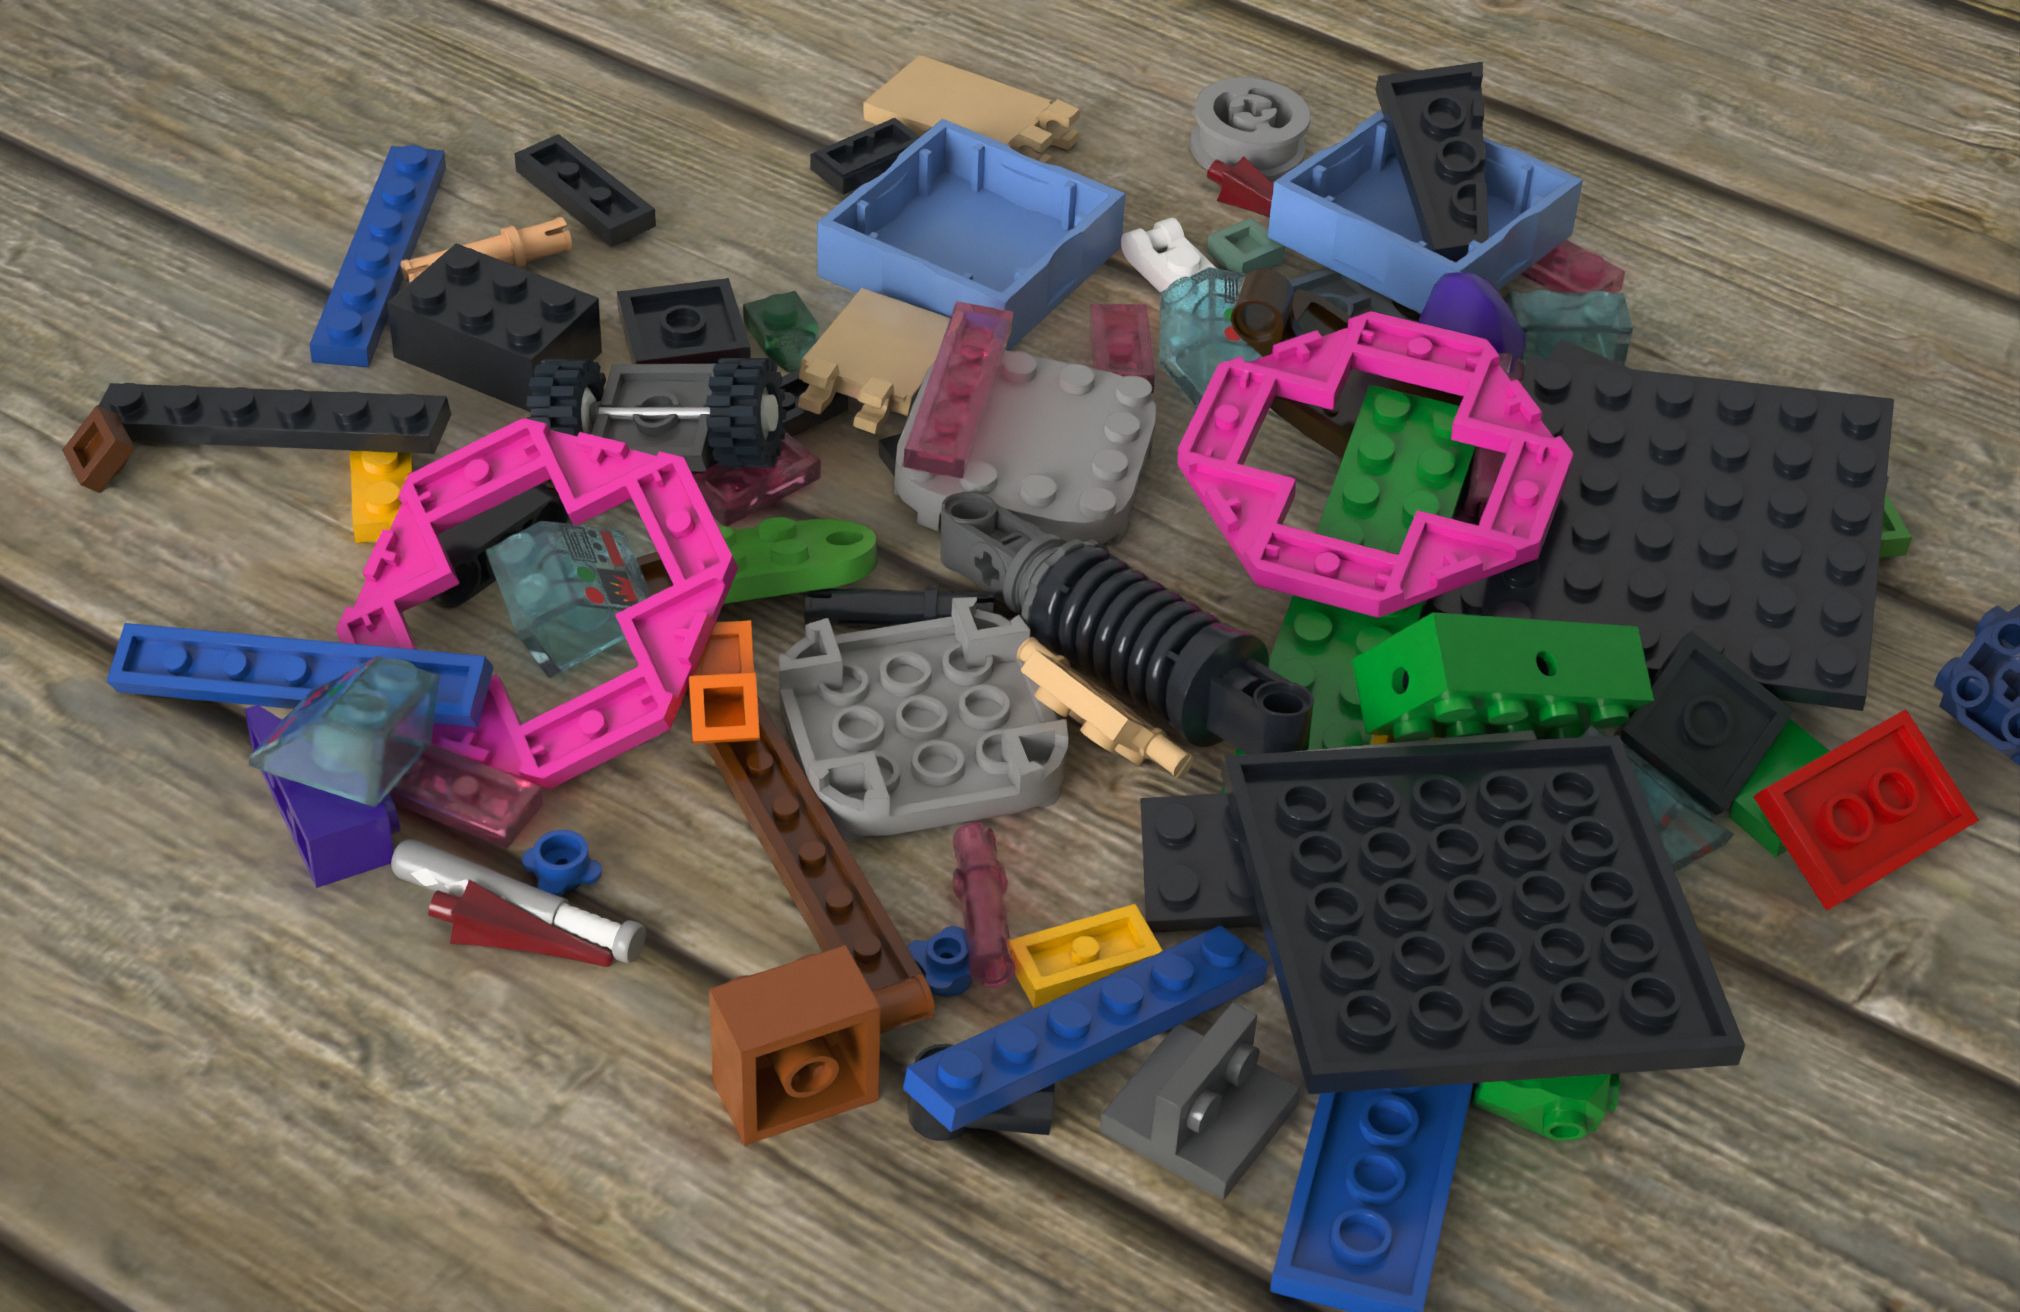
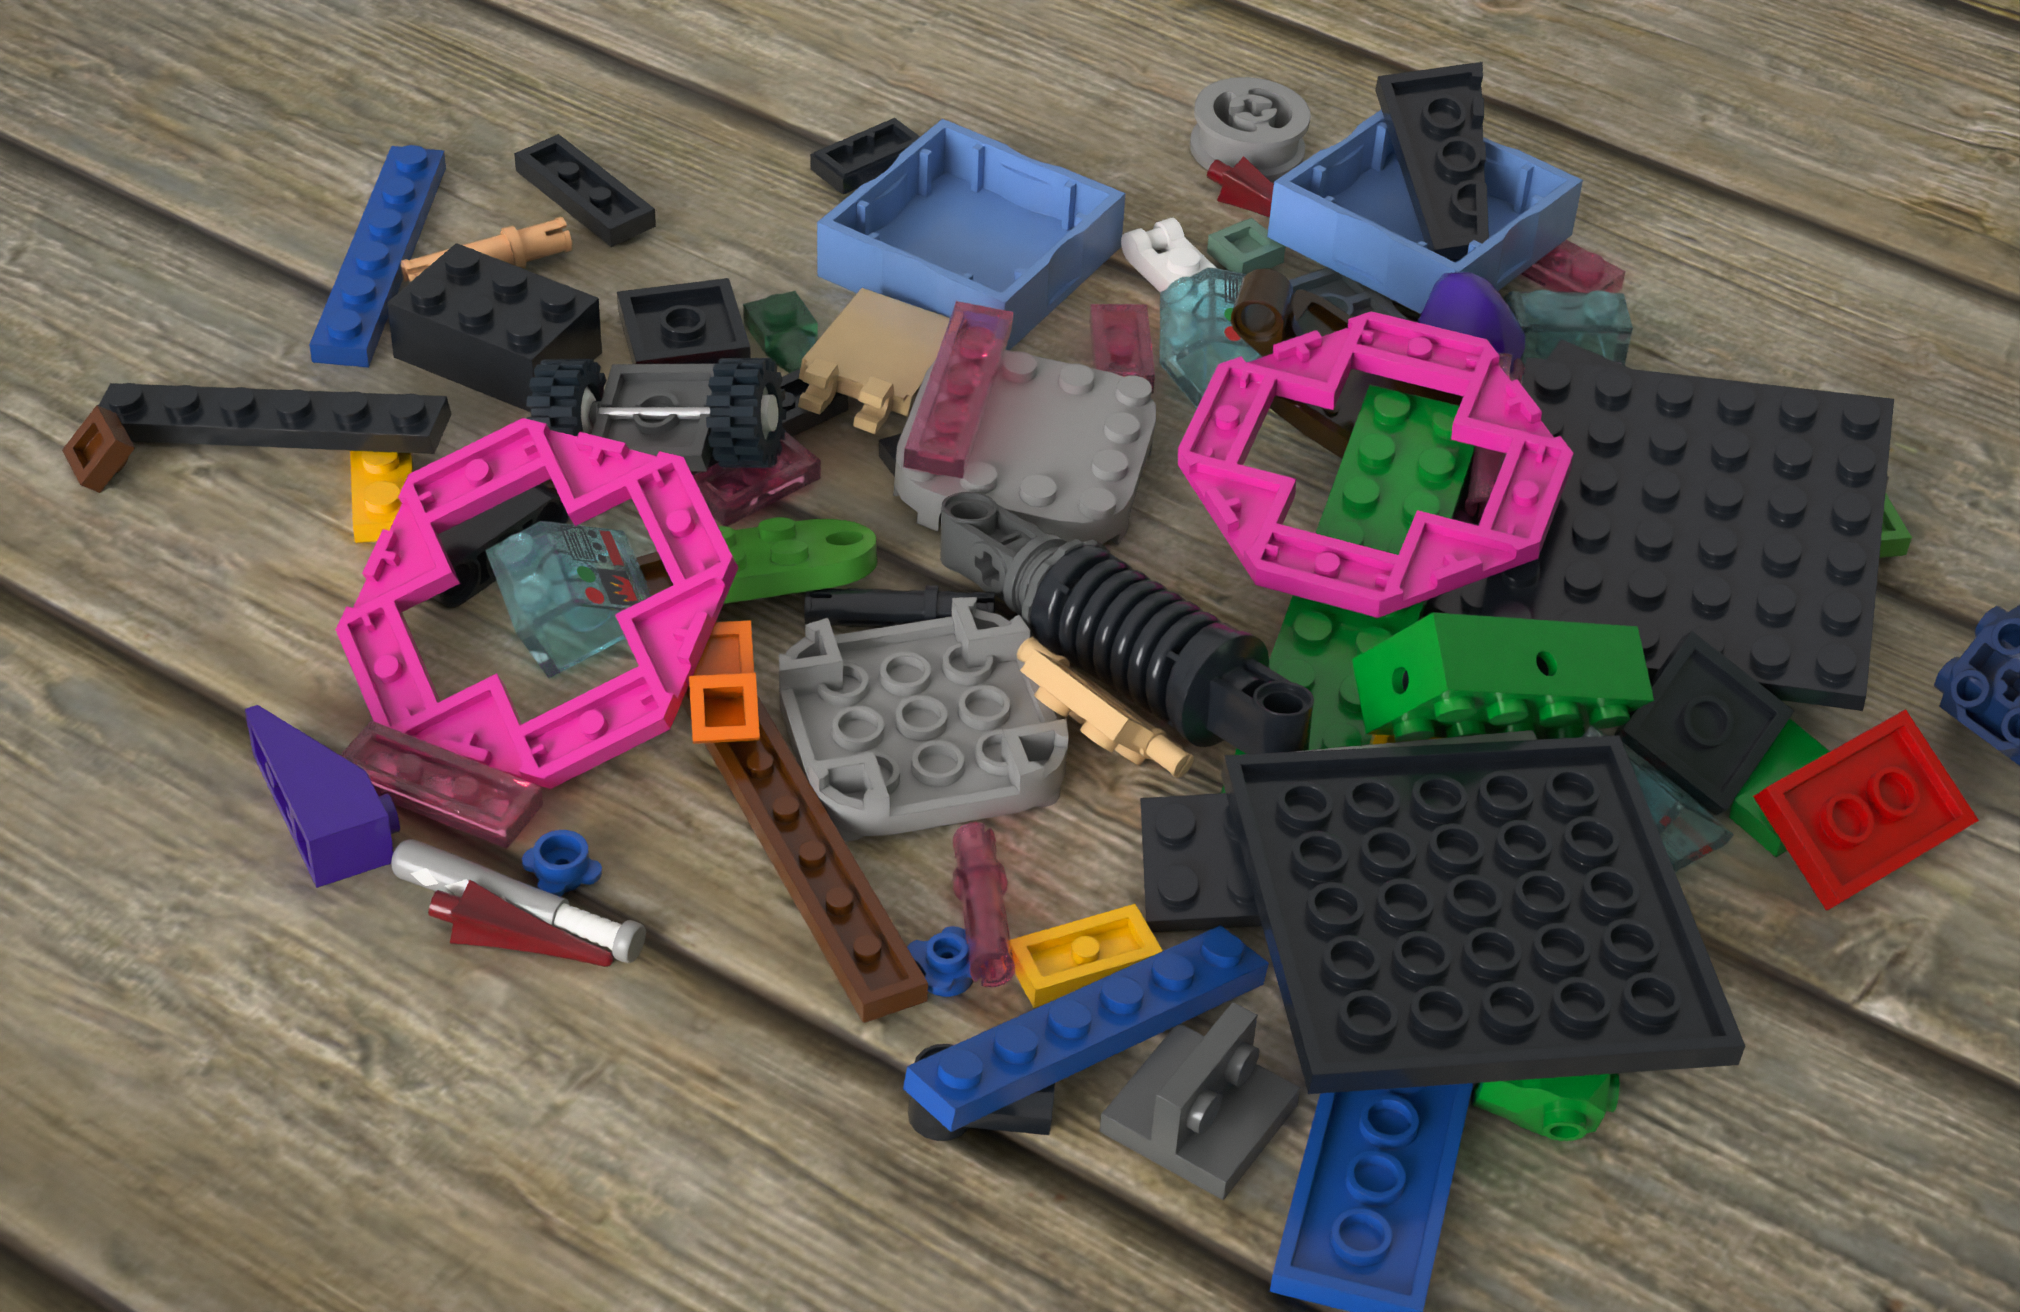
blue plate [106,623,494,727] -> none
clear light blue slope [249,656,440,808] -> none
dark orange brick [709,945,935,1146] -> none
tan tile [863,55,1080,165] -> none

